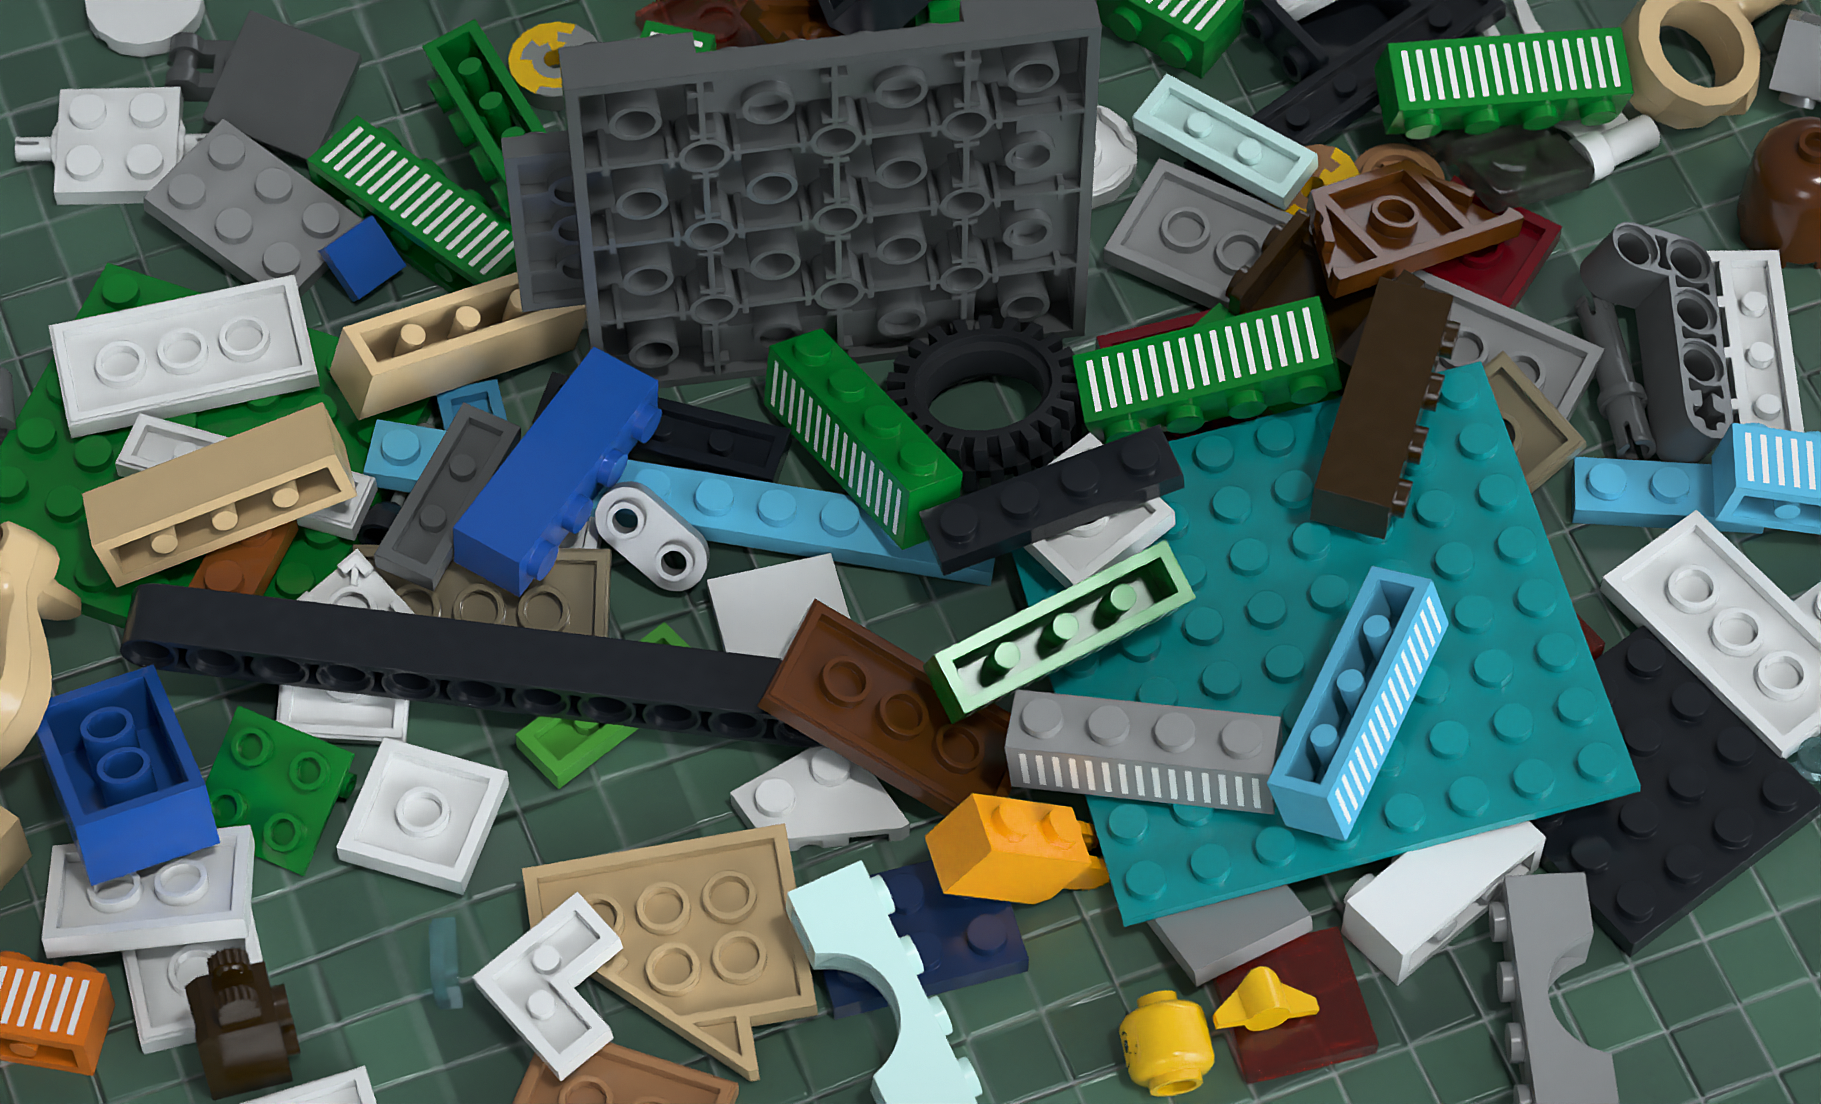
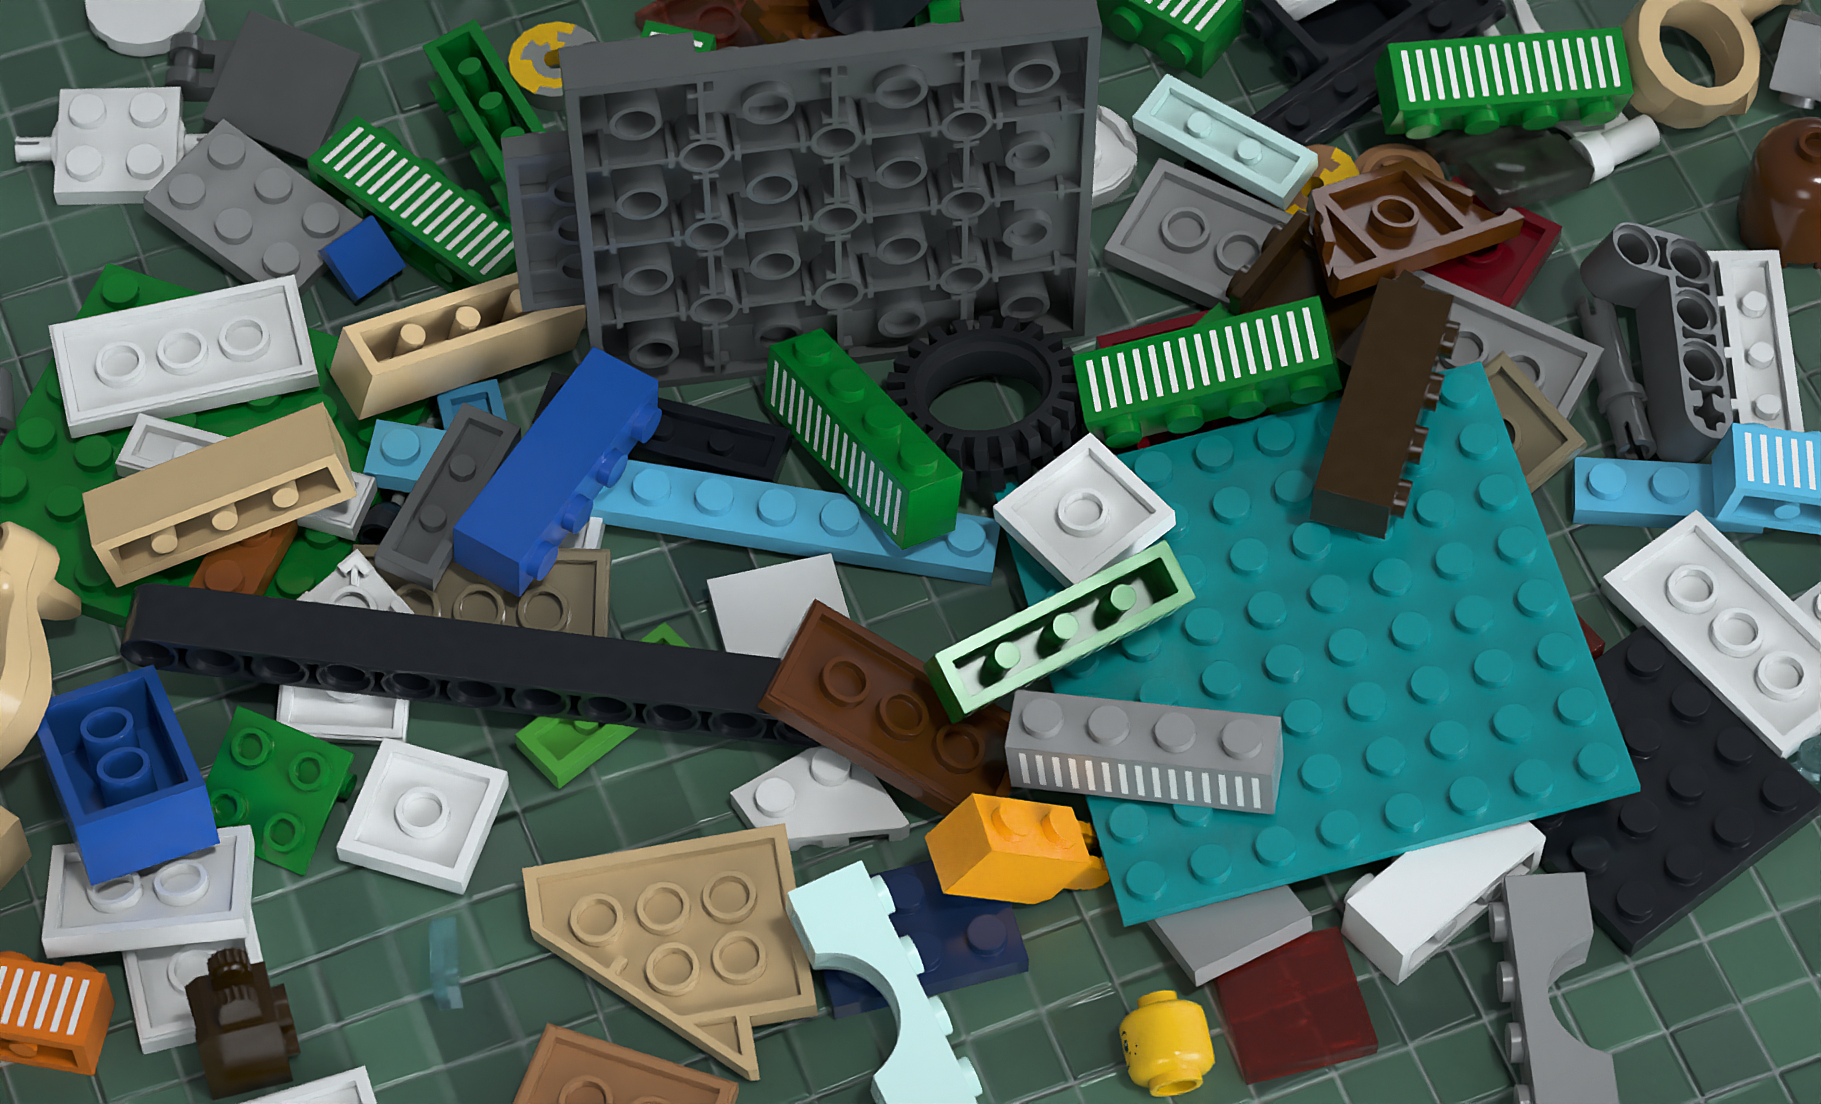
white plate [472,892,623,1081] -> none
light grey plate [595,481,710,591] -> none
black plate [919,425,1185,576] -> none
yellow piece [1212,966,1319,1031] -> none
medium azure brick [1267,566,1449,841] -> none

